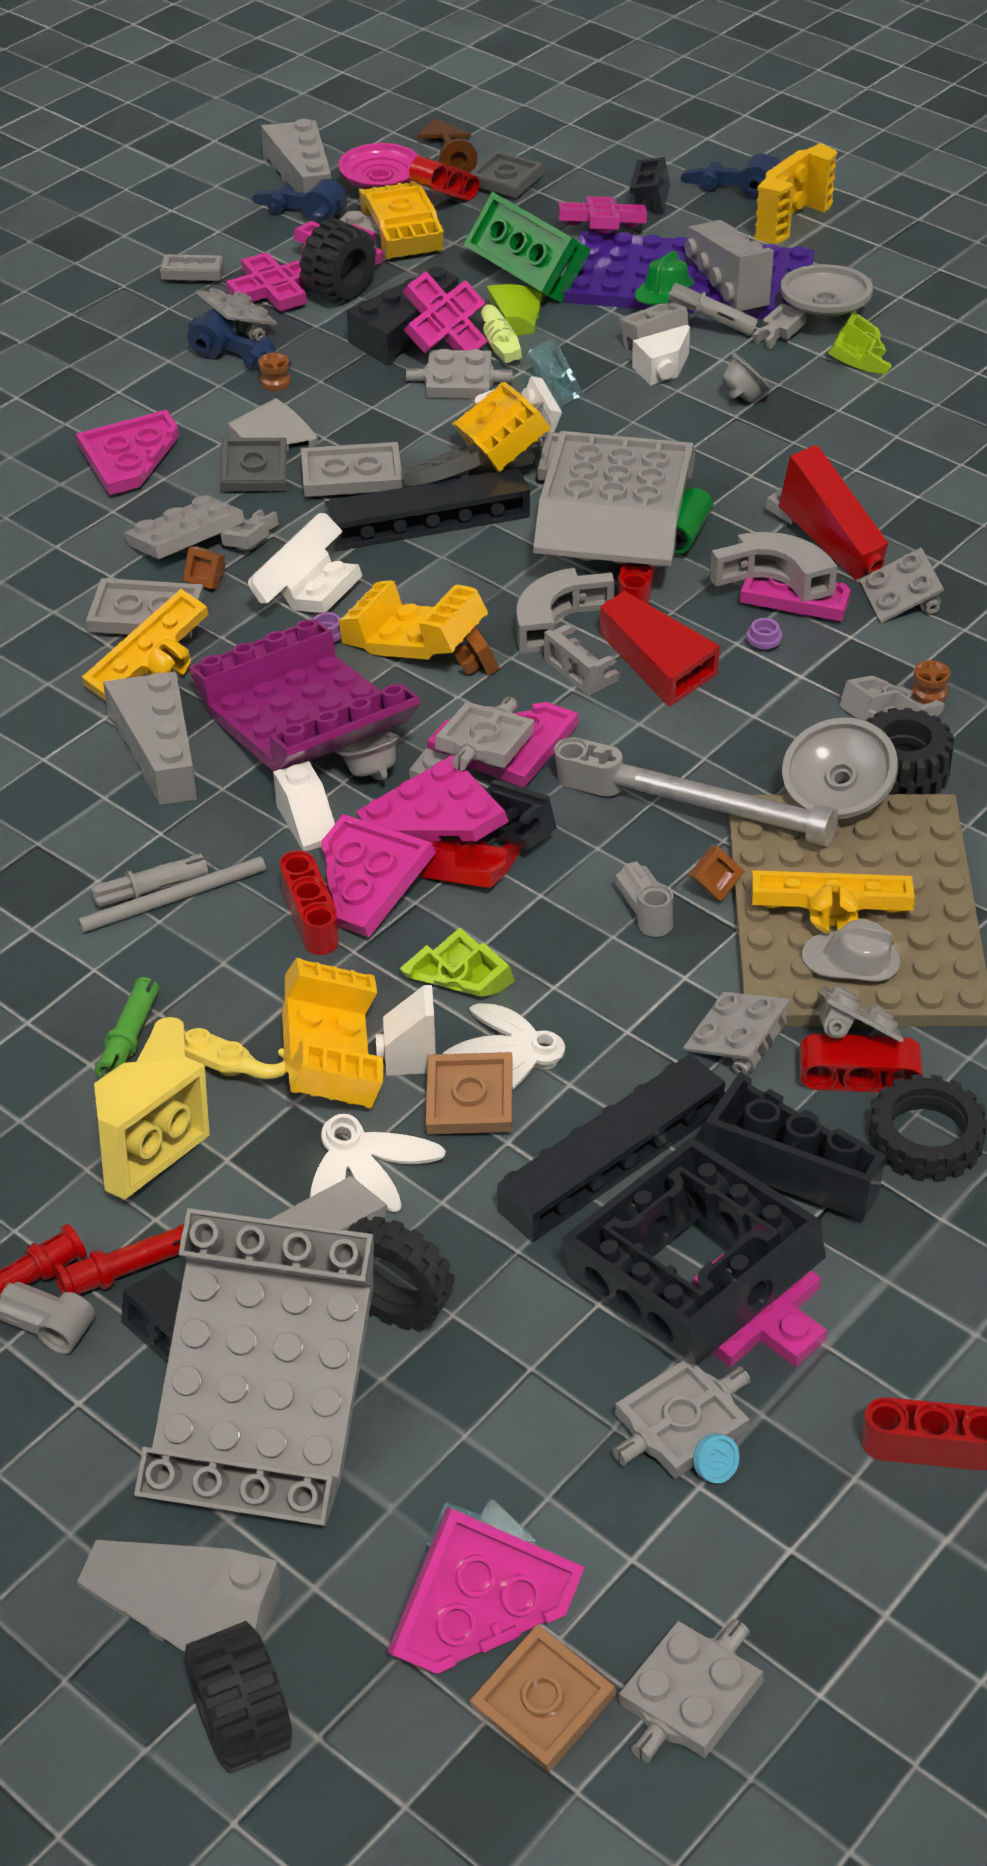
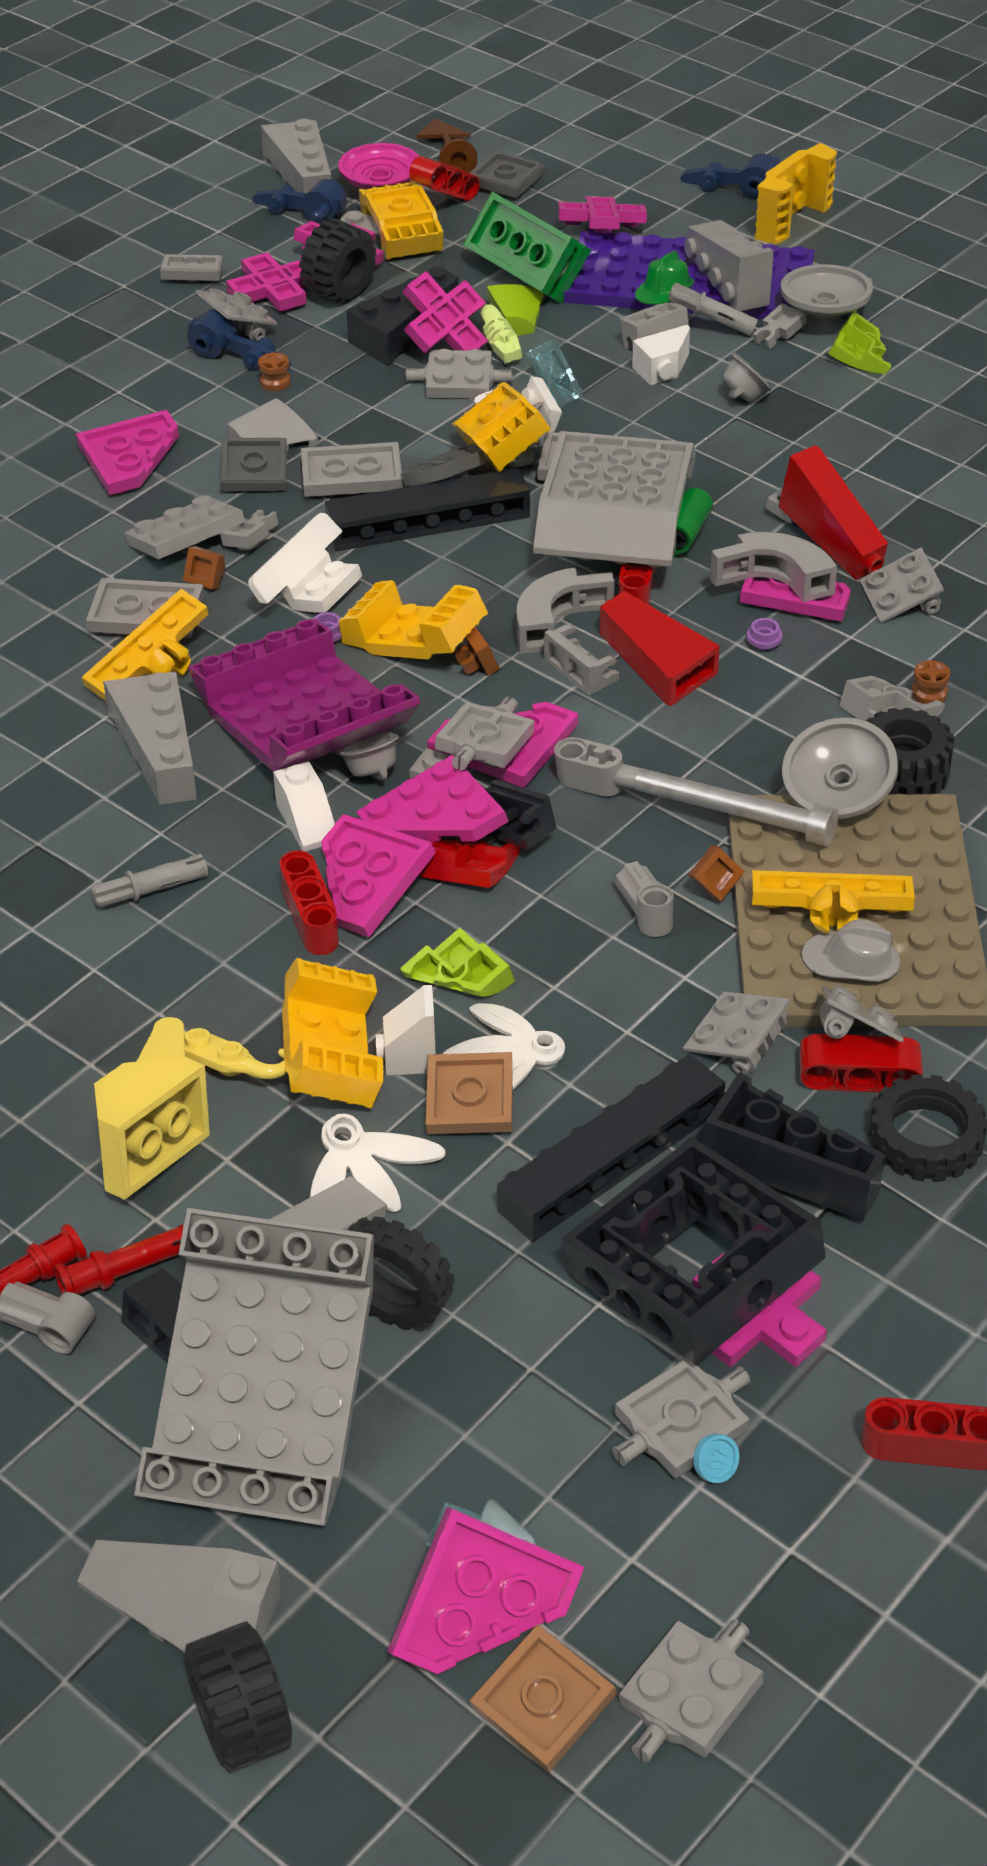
light grey piece [78,856,266,933] -> none
bright green pin [95,977,160,1077] -> none
black hinge [630,157,670,214] -> none

